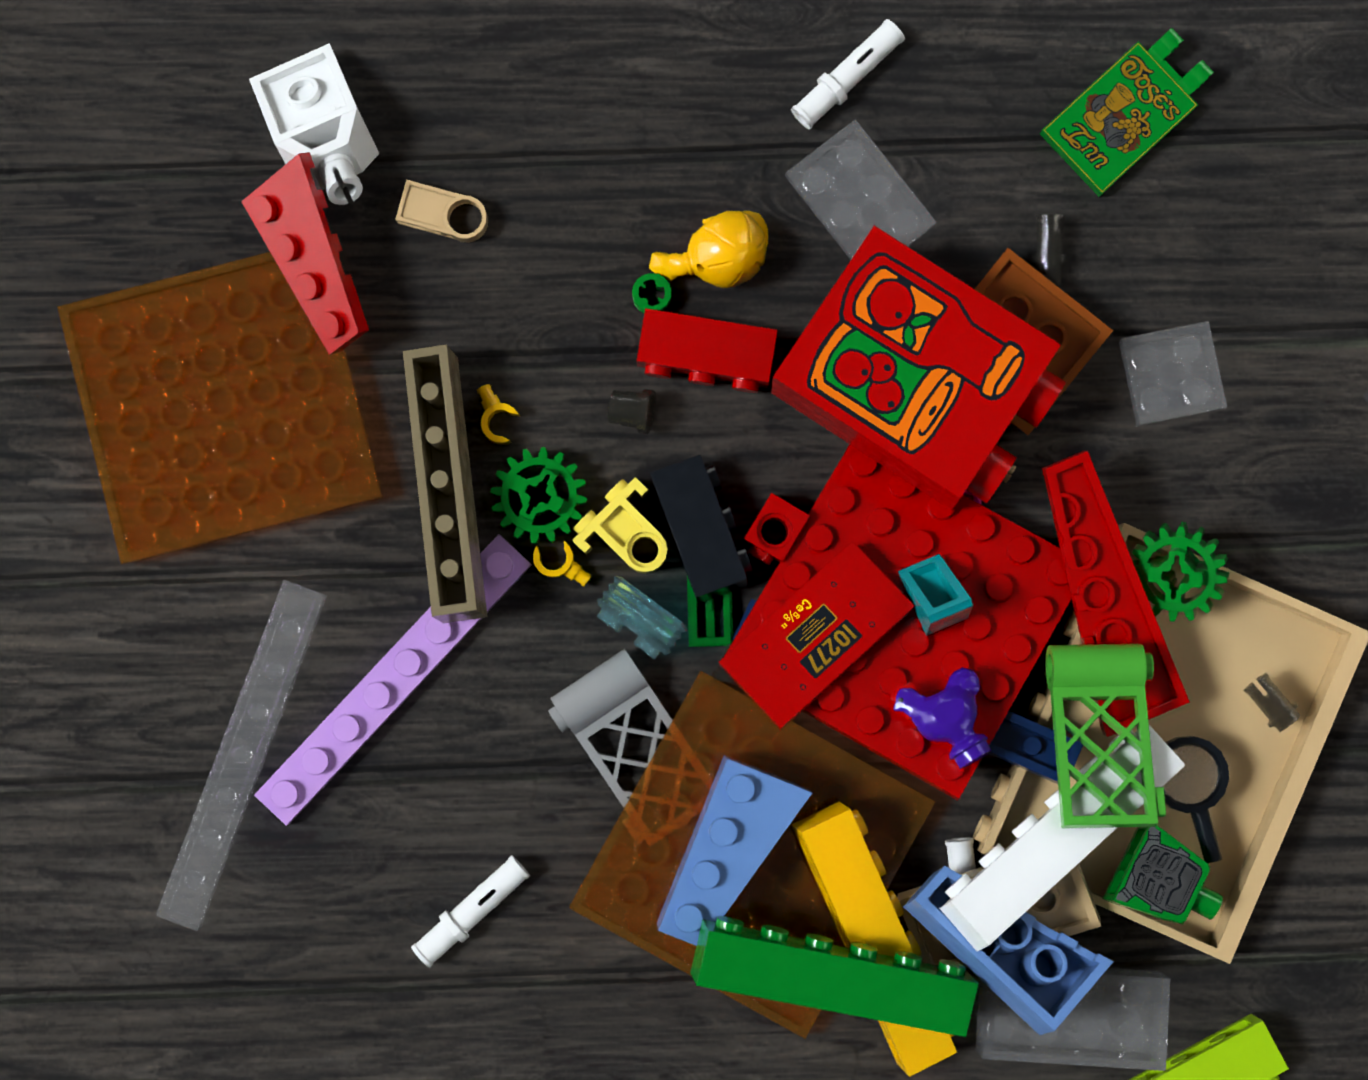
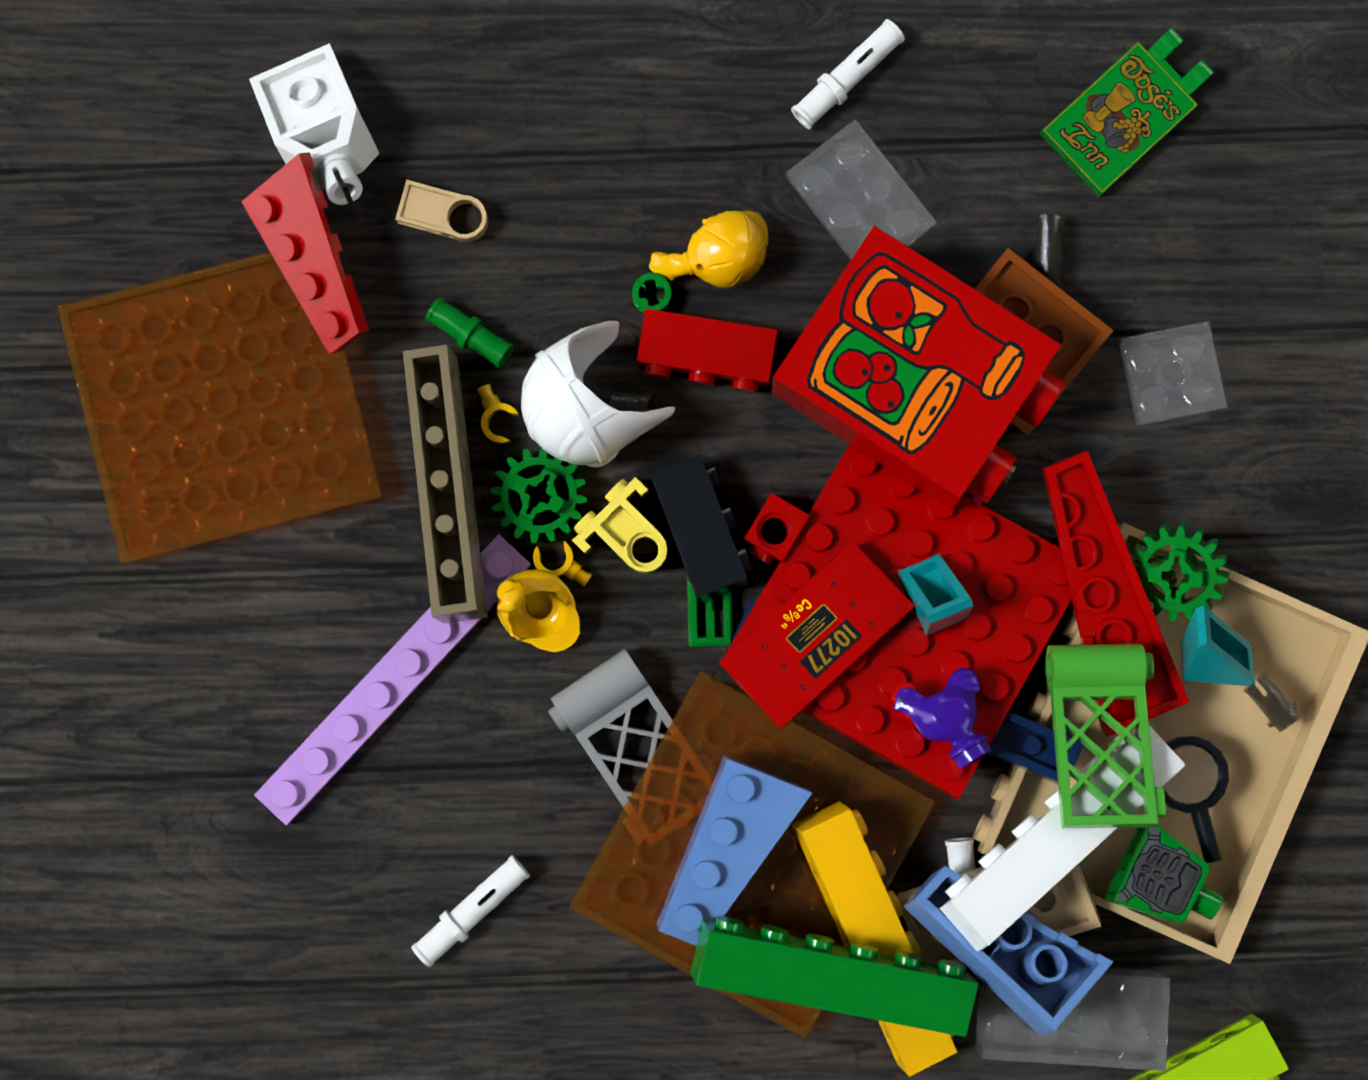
clear tile [155,579,327,931] -> none
clear light blue brick [597,576,687,660] -> none
none -> green pin [425,297,514,369]
none -> yellow piece [496,569,580,653]
none -> white piece [521,321,675,468]
none -> teal slope [1181,605,1255,686]

